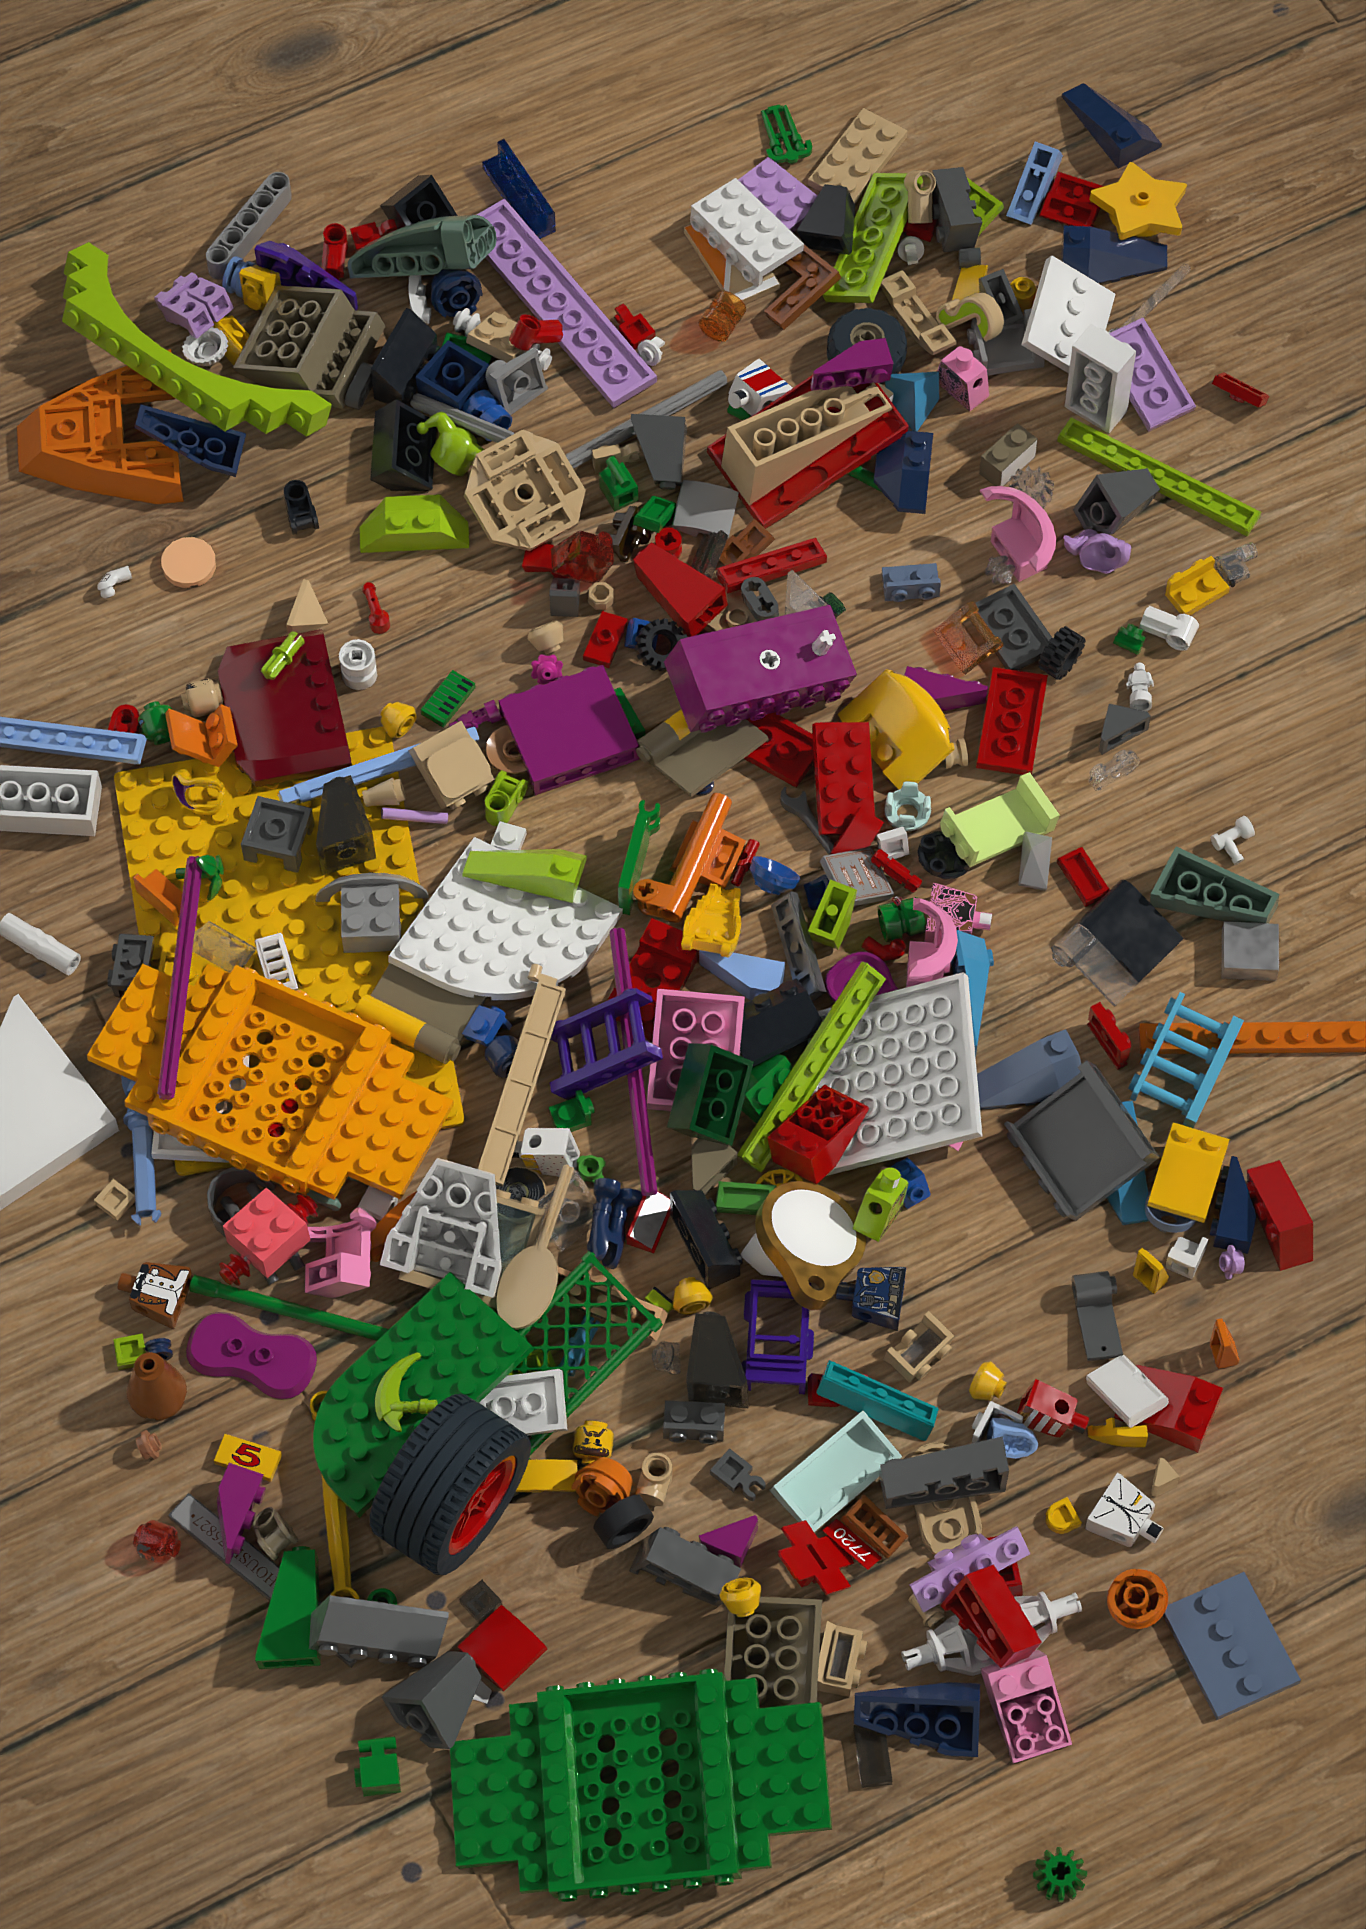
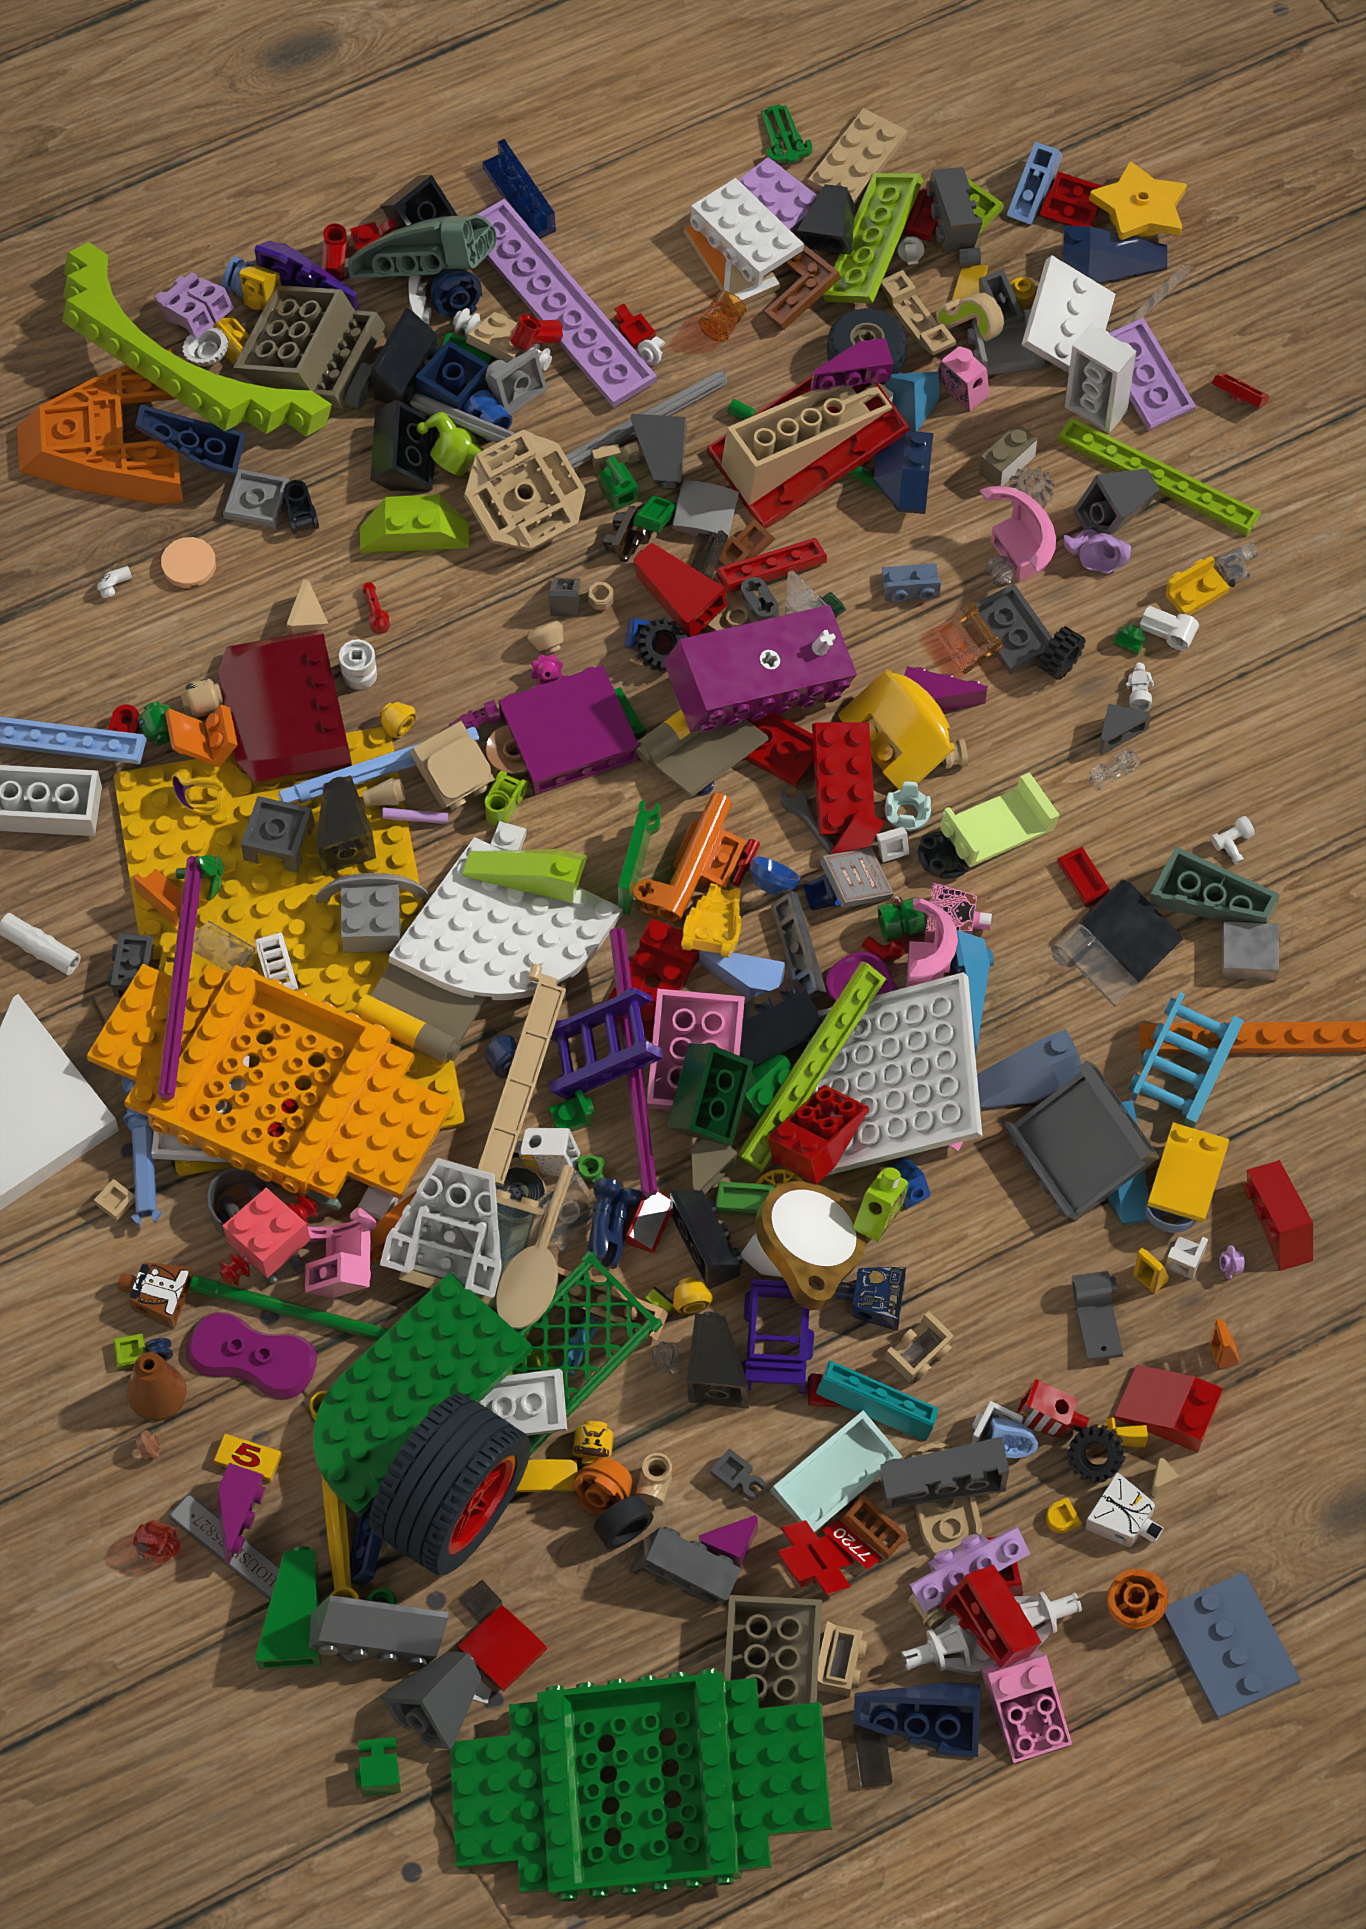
light grey beam [206,172,292,280] -> none
dark tan piece [252,1507,298,1561] -> none
lime axle [261,631,305,680] -> none
lime piece [375,1352,438,1432] -> none
green tile [421,670,476,728] -> none
blue bracket [462,1005,512,1046] -> none
red slope [522,544,576,578] -> none
clear red torso [551,531,614,584] -> none
red plate [583,611,628,668] -> none
red wheel [655,528,682,558] -> none
dark grey bracket [663,1400,725,1444] -> none
yellow cone [719,1578,761,1617] -> none
white torso [728,359,792,416] -> none
lime slope [808,880,857,950] -> none
red axle [871,849,922,893] -> none
tan piece [904,170,936,223] -> none
yellow cone [969,1361,1007,1401] -> none
red plate [976,667,1048,775] -> none
light grey slope [1018,831,1052,891] -> none
green gear [1033,1847,1087,1903] -> none
dark blue wedge [1062,83,1162,169] -> none
white piece [1086,1355,1169,1428] -> none
red plate [1087,1002,1132,1070] -> none
dark blue slope [1210,1156,1256,1254] -> none
none -> light grey tile [223,469,290,529]
none -> dark blue plate [350,1506,383,1586]
none -> black tyre [1067,1424,1126,1483]

